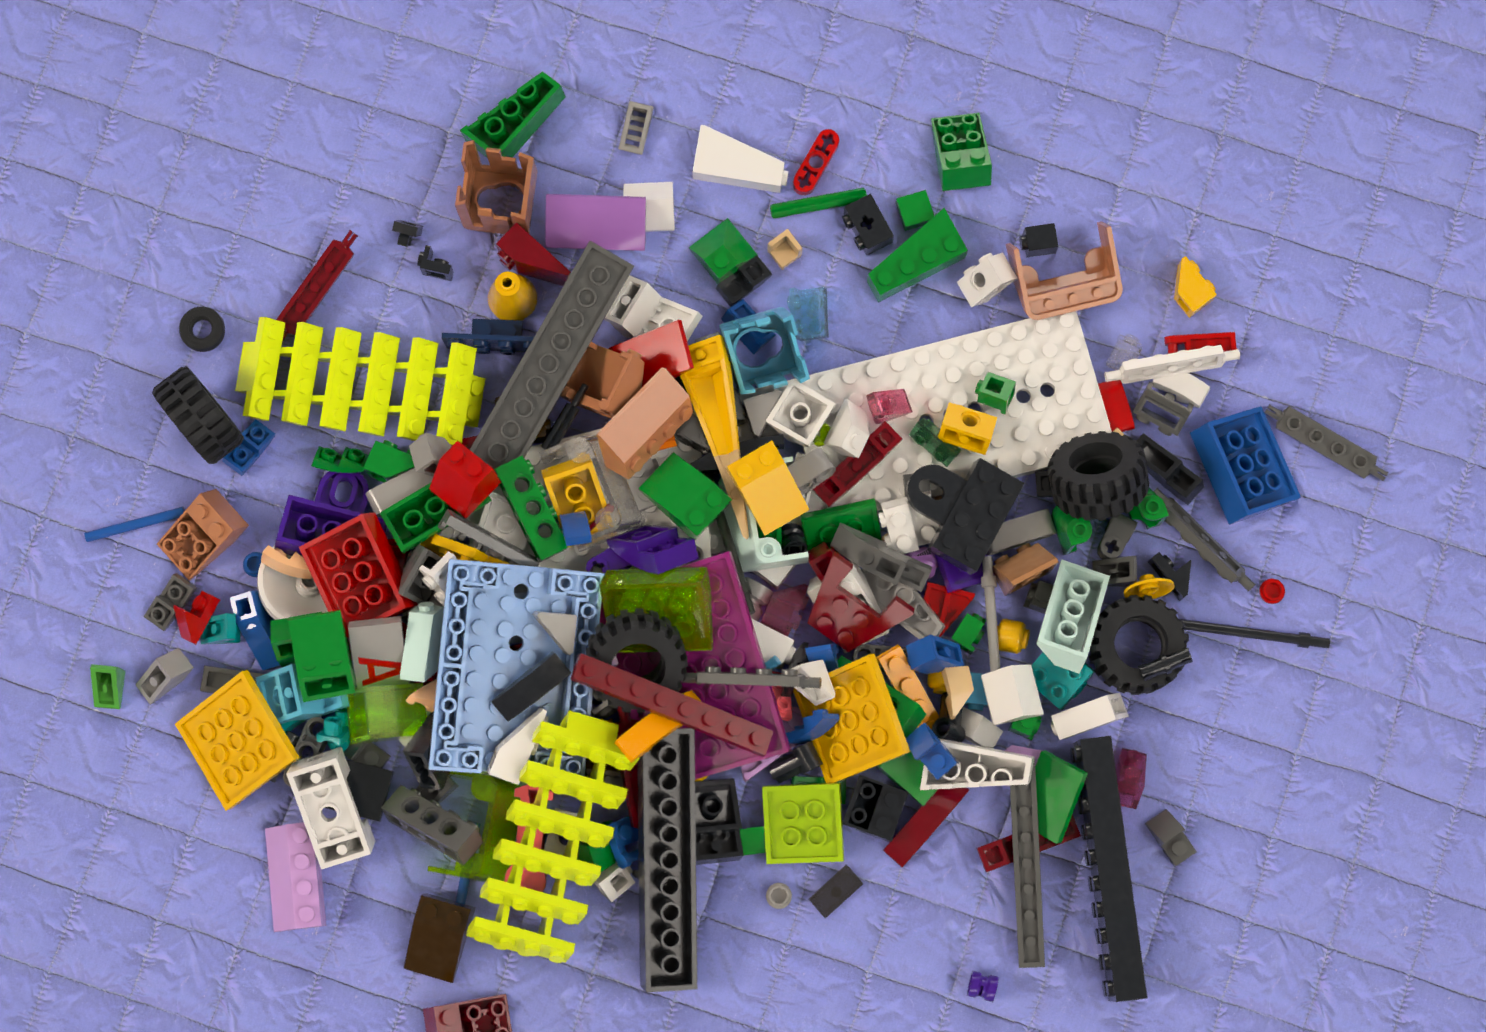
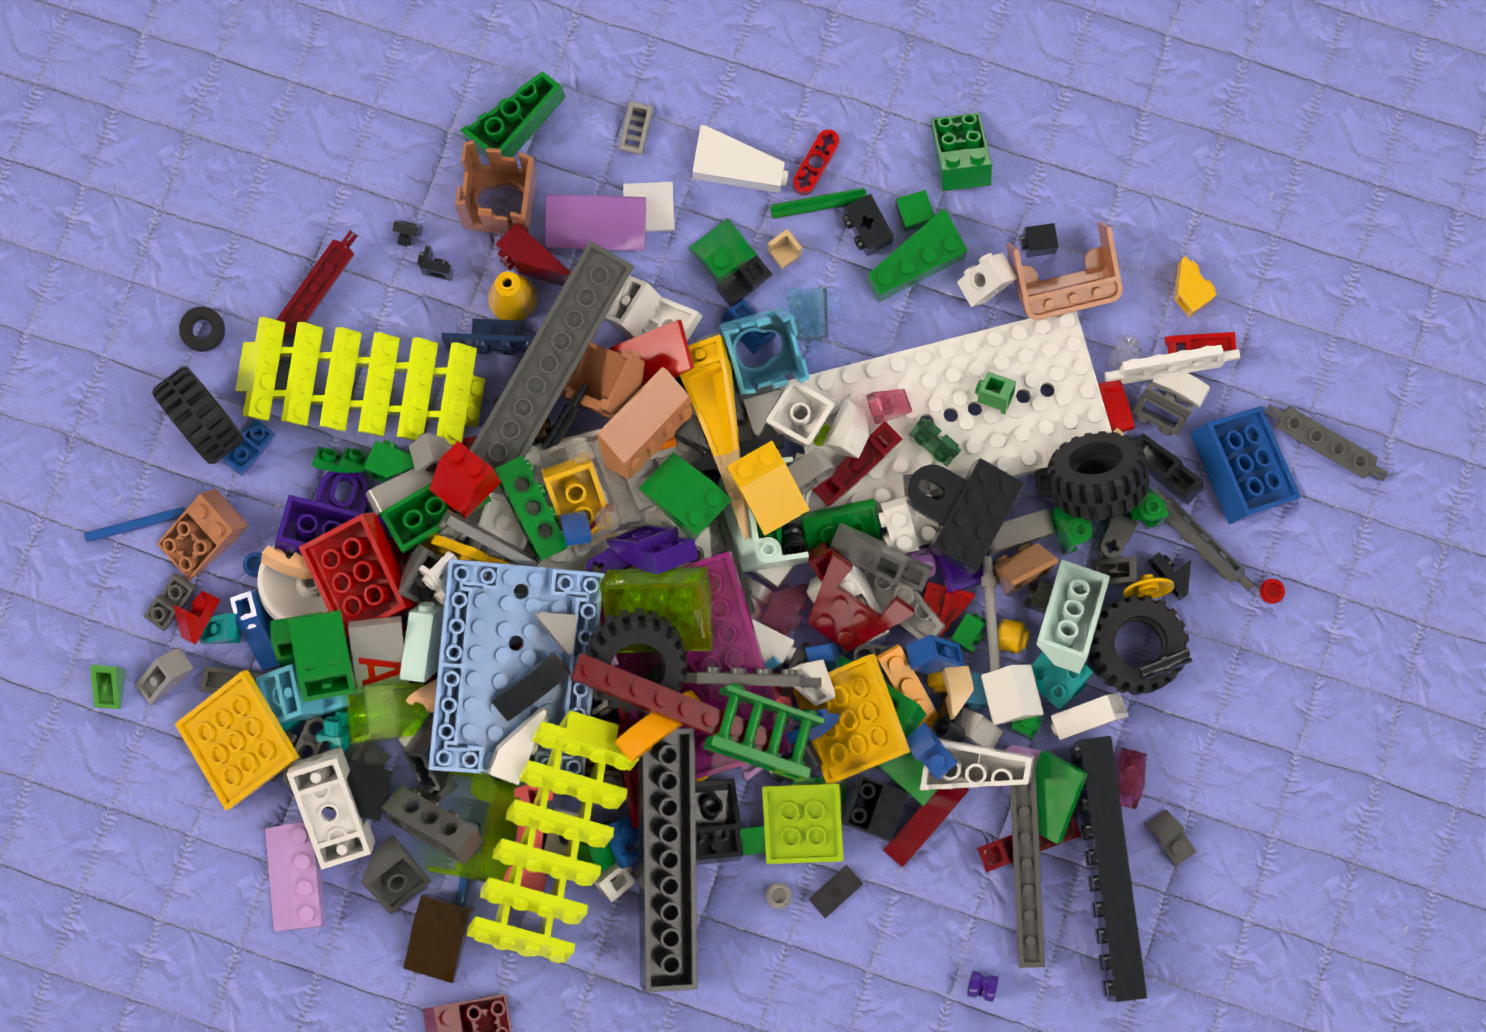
yellow brick [937,402,998,455] -> none
black bar [1179,619,1330,648] -> none
none -> dark grey slope [361,835,431,914]
none -> green fence [703,683,824,782]

